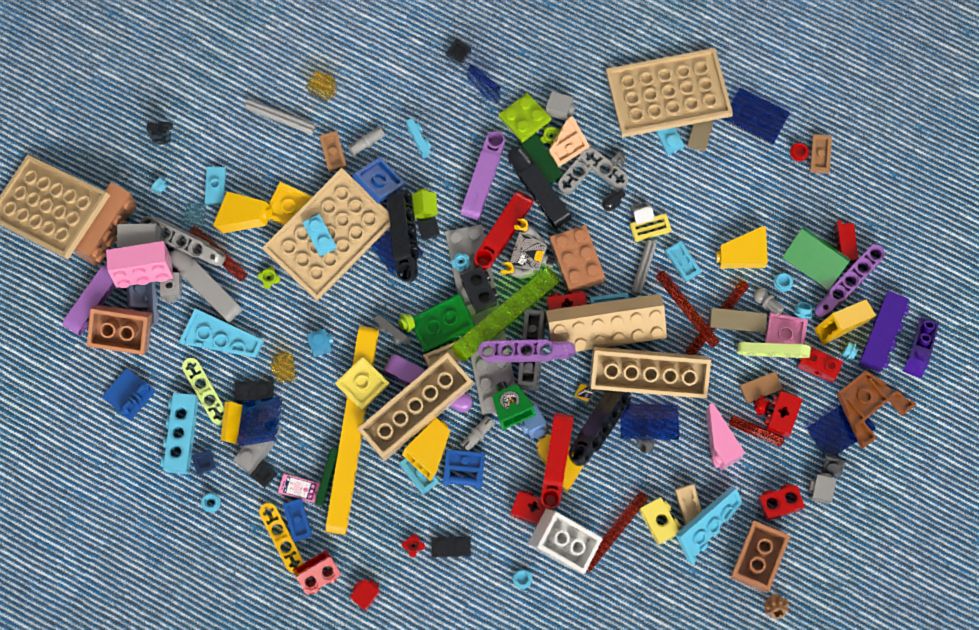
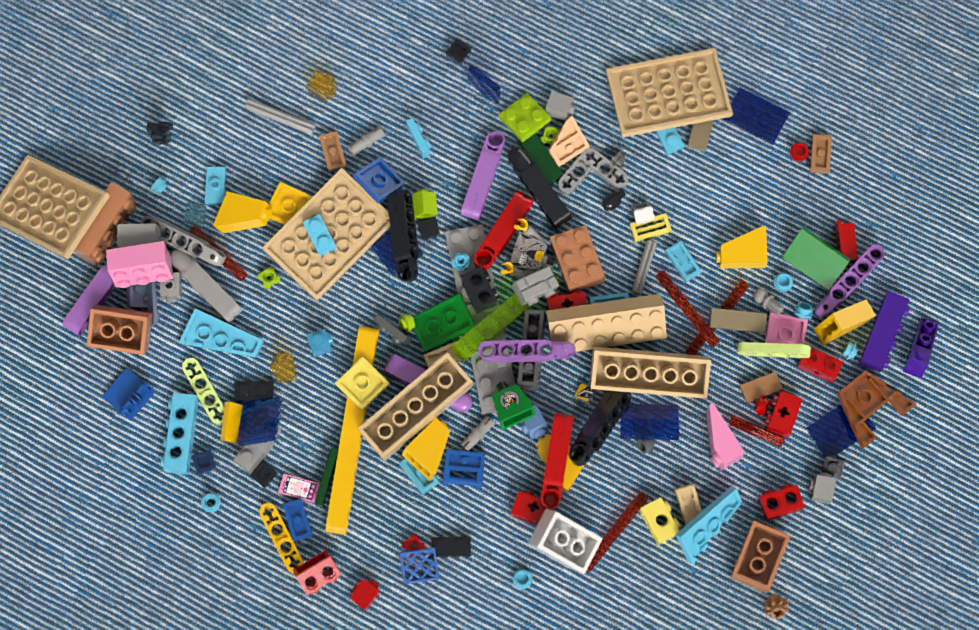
none -> window [399,547,439,584]
none -> light grey brick [512,266,559,306]

